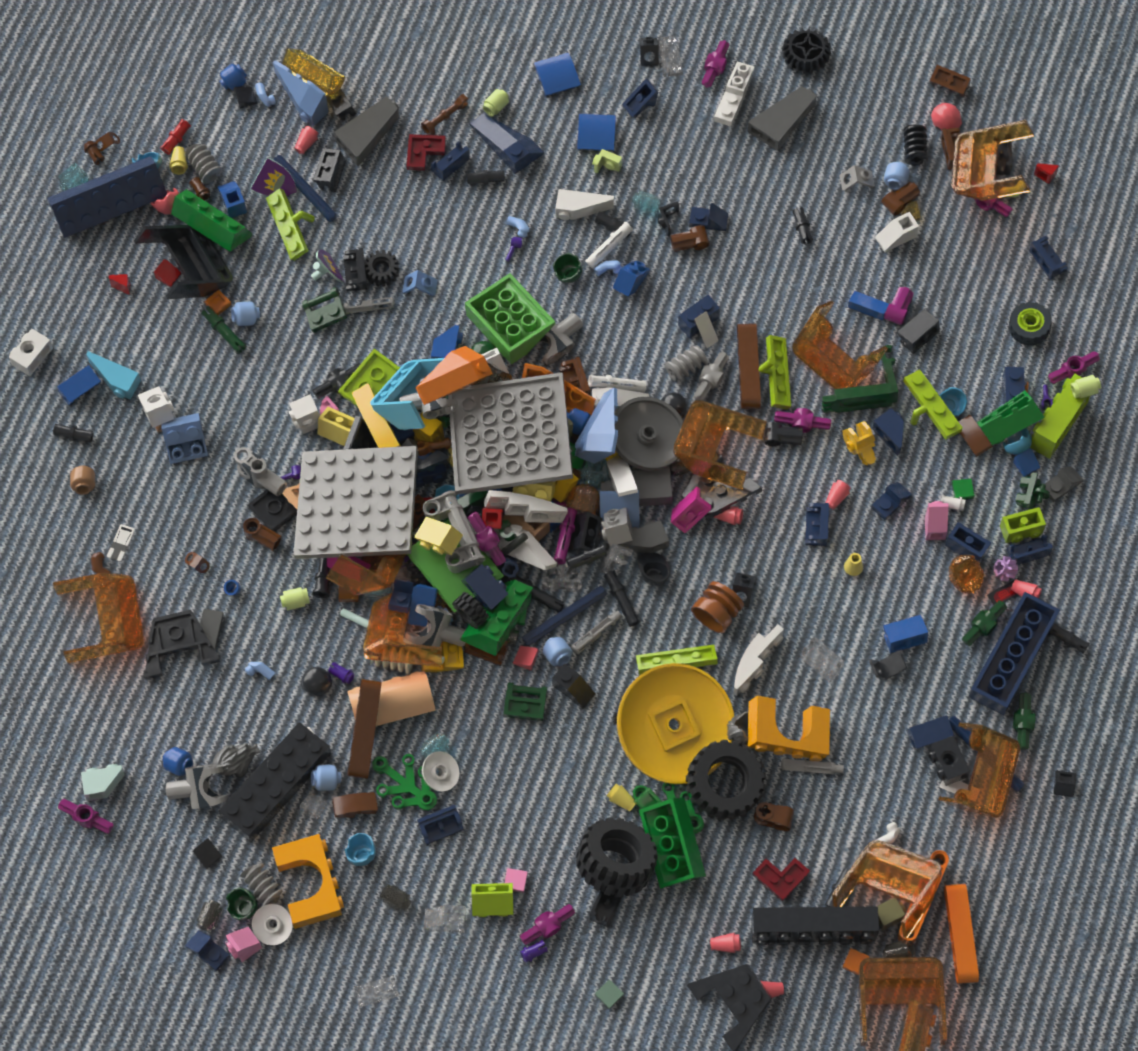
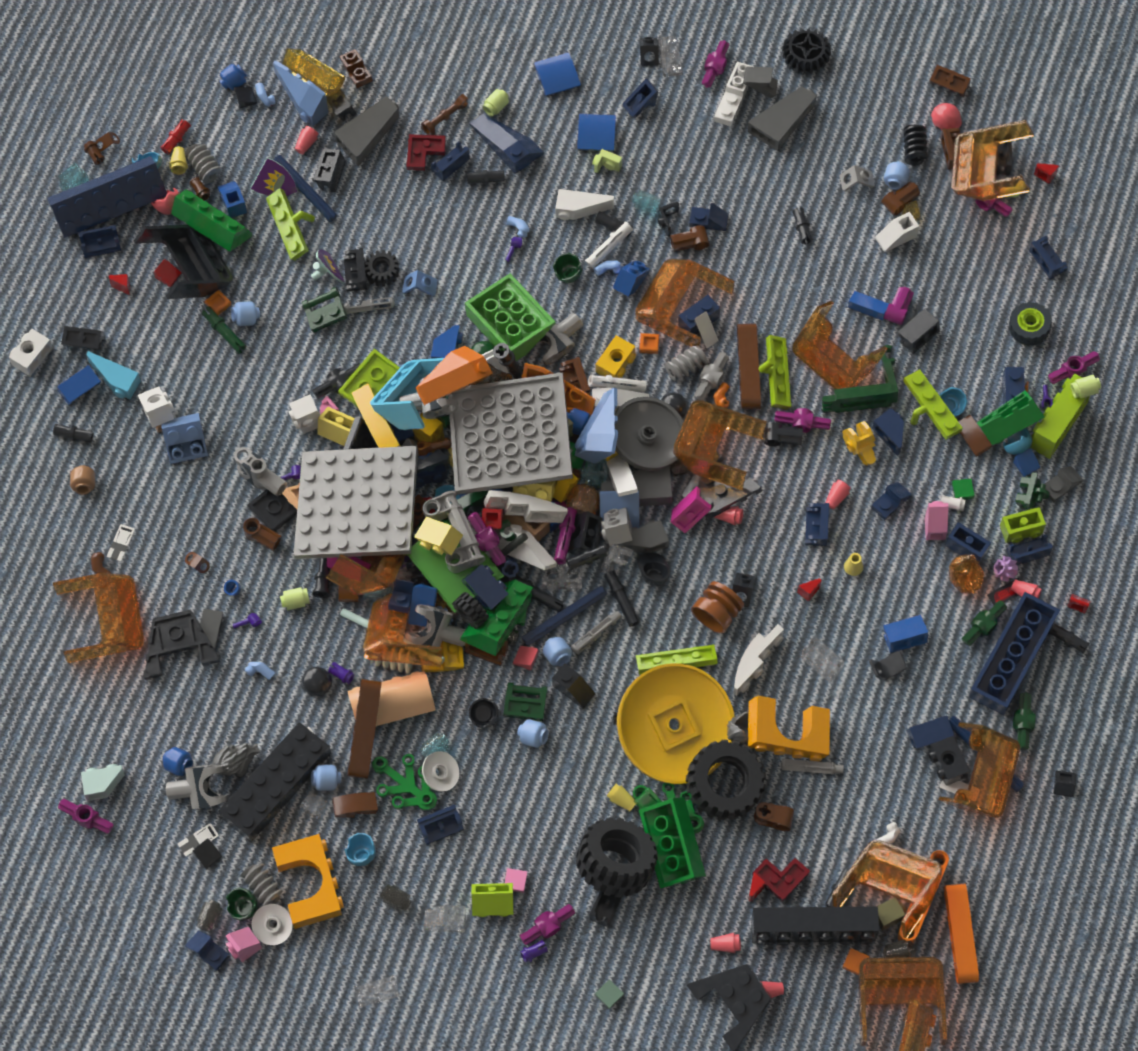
none -> black hinge [61,326,105,351]
none -> dark blue hinge [79,225,121,258]
none -> sticker [178,823,219,856]
none -> dark purple hand [233,613,262,629]
none -> reddish brown slope [339,49,373,88]
none -> black hair [469,698,499,728]
none -> black pin [493,343,523,379]
none -> light blue head [517,719,549,748]
none -> yellow brick [595,335,636,383]
none -> clear orange windscreen [635,259,735,347]
none -> orange tile [639,333,659,354]
none -> orange arm [713,382,730,409]
none -> dark grey slope [743,66,778,98]
none -> red slope [748,873,765,902]
none -> red slope [797,578,822,601]
none -> red slope [1067,594,1090,614]

